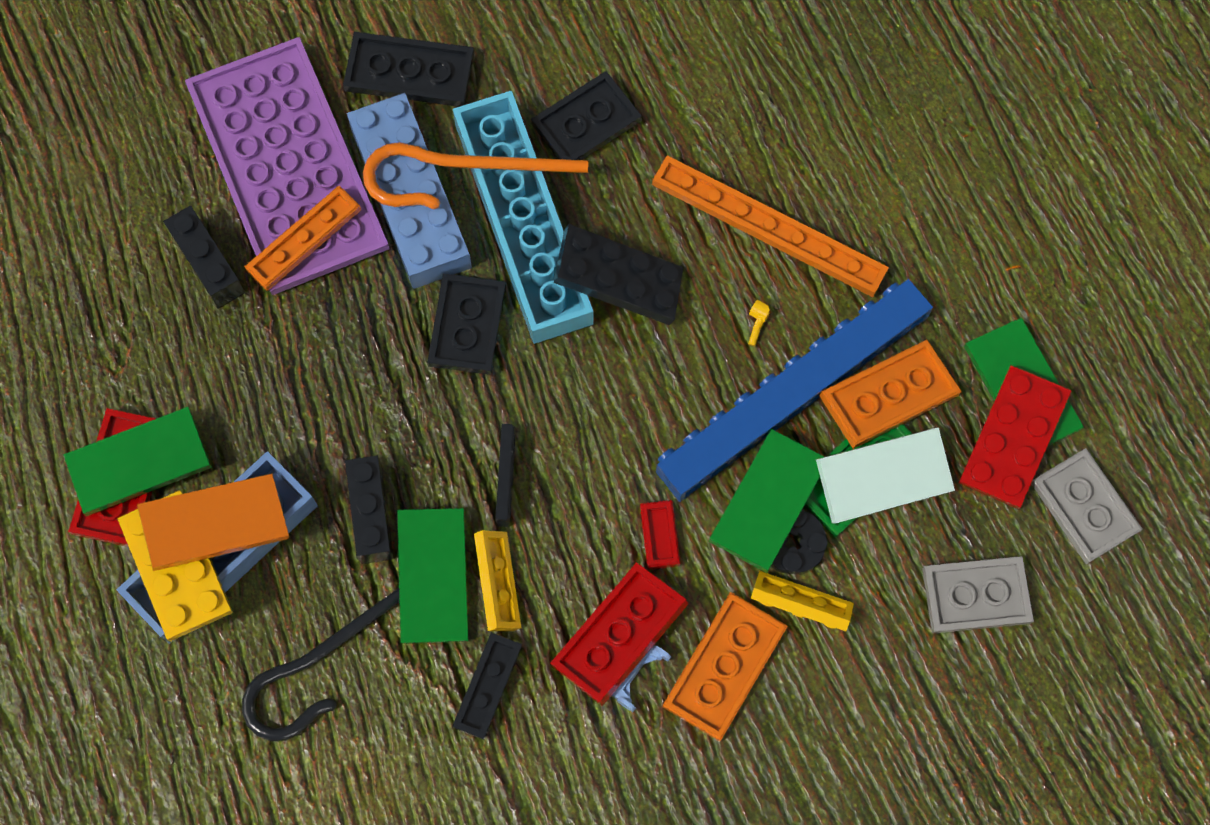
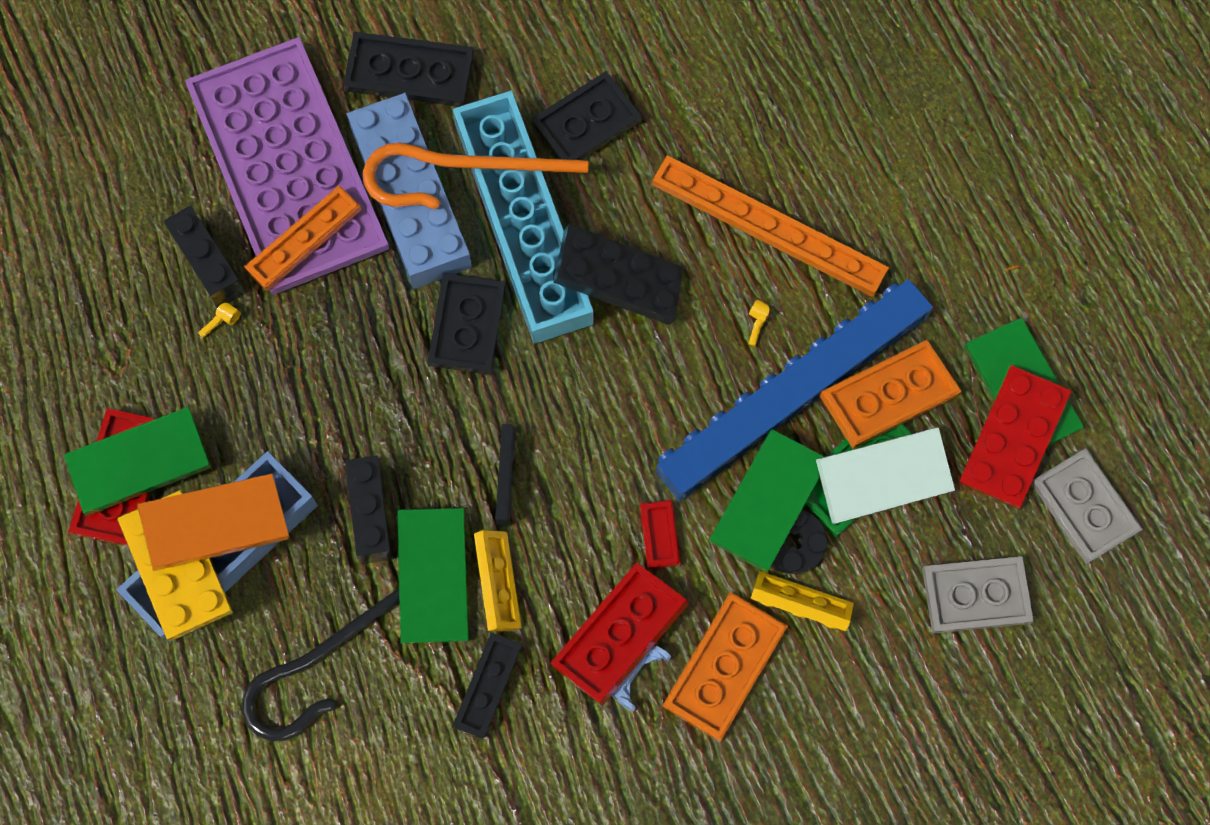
none -> yellow hand [198,303,241,338]

